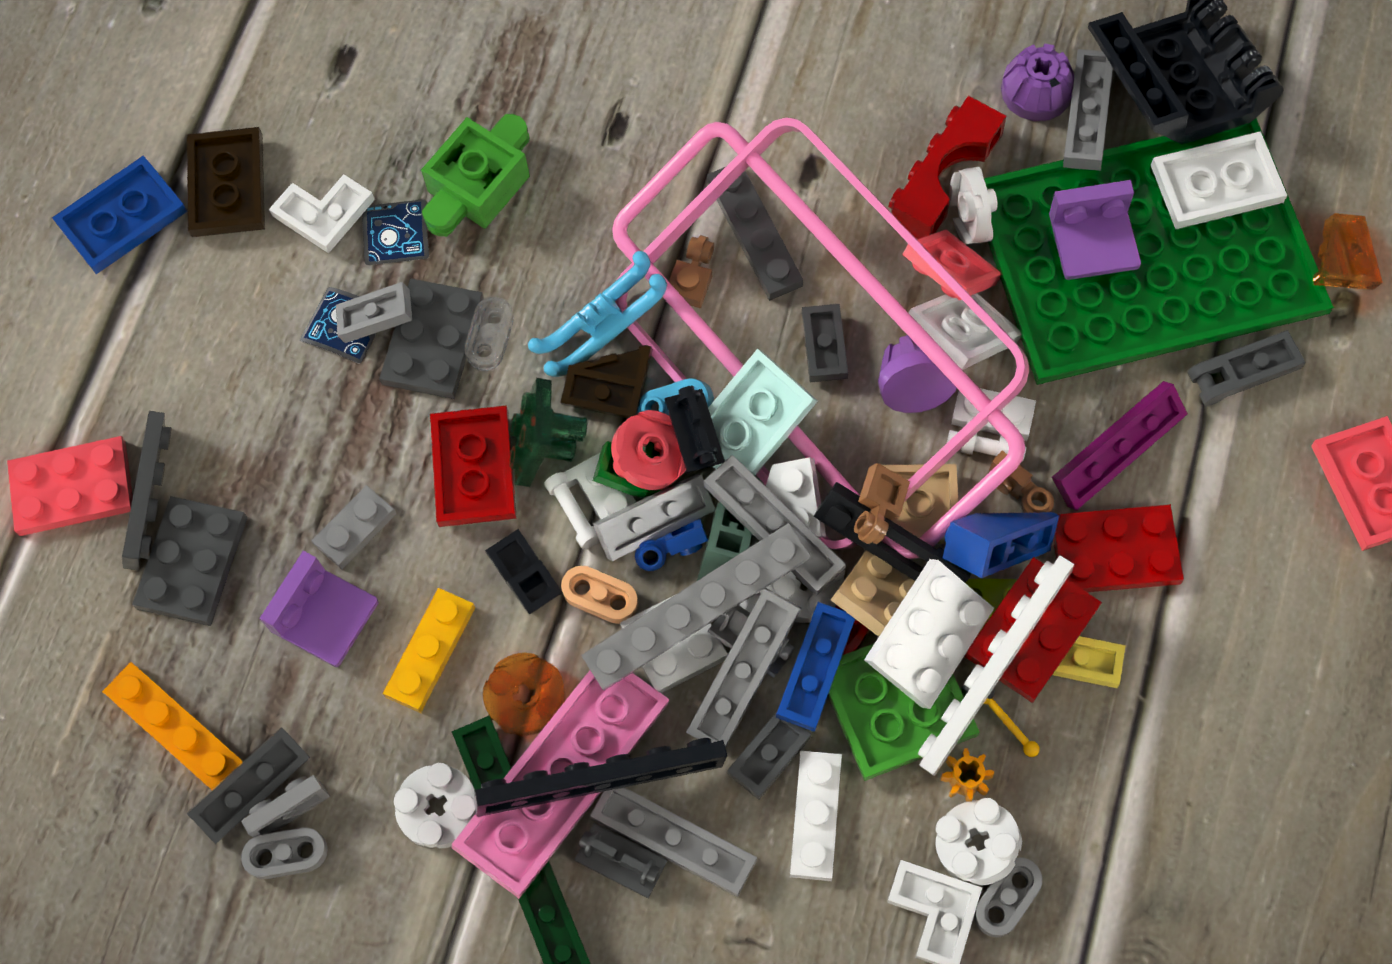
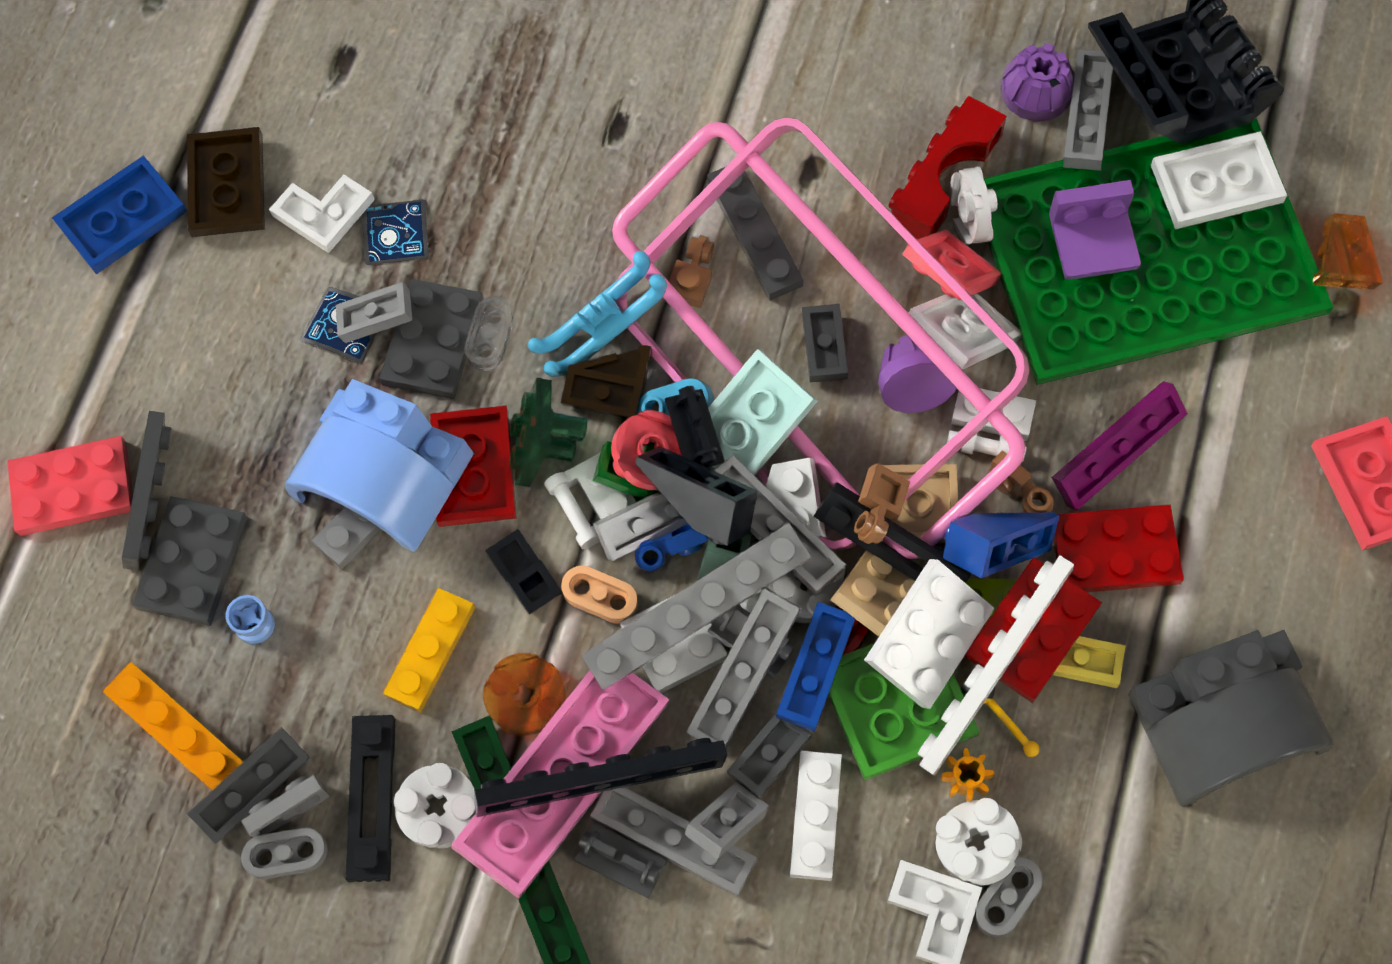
medium lavender bracket [259,551,379,667] -> none
bright green brick [421,114,530,237] -> none
dark grey plate [1187,330,1306,406] -> none
none -> light blue wheel [226,595,275,645]
none -> light blue piece [285,379,474,552]
none -> black container [346,715,396,882]
none -> black slope [636,446,758,546]
none -> light grey plate [685,782,769,859]
none -> dark grey piece [1128,630,1334,807]

